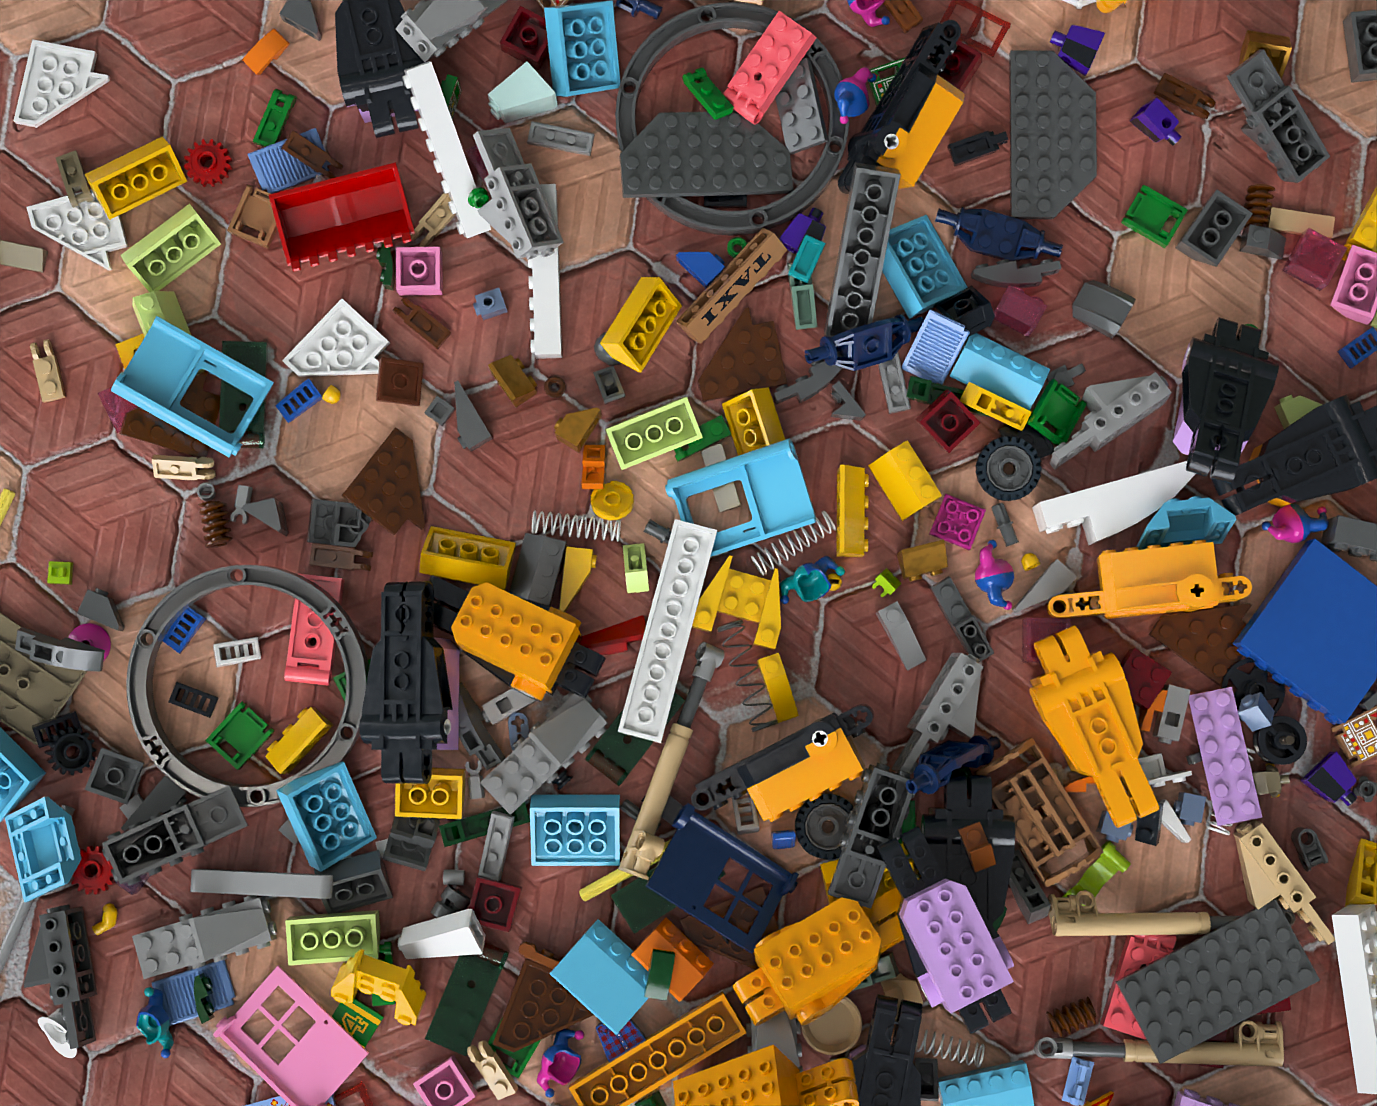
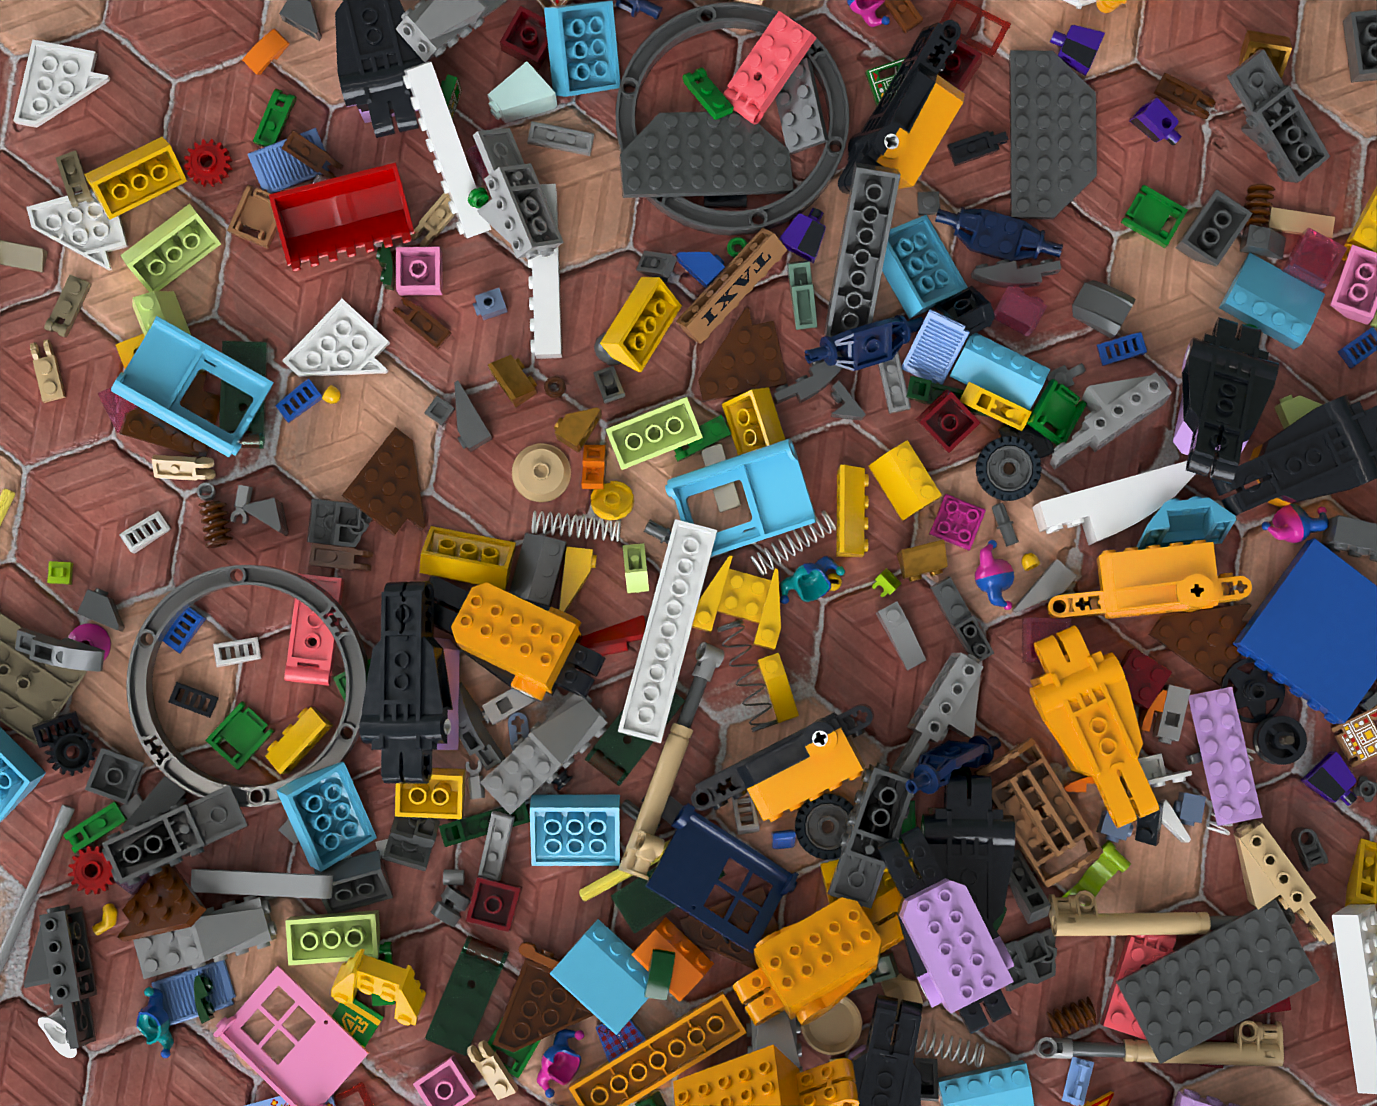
medium azure slope [5,797,81,902] -> none
copper tile [376,357,424,406] -> none
white slope [398,909,486,959] -> none
teal tile [788,235,826,283] -> none
blue piece [834,67,876,124] -> none
dark orange slope [958,821,996,872] -> none
sand blue brick [1238,692,1275,732] -> none
dark tan piece [1252,763,1290,798] -> none
none -> dark tan plate [44,275,92,338]
none -> green plate [63,801,128,854]
none -> reddish brown wing [117,864,207,942]
none -> white slope [119,511,171,554]
none -> tan piece [512,443,571,502]
none -> dark grey slope [636,251,677,282]
none -> dark grey plate [917,192,940,215]
none -> dark grey slope [1004,927,1057,991]
none -> blue slope [1097,332,1147,366]
none -> medium azure slope [1219,253,1325,350]

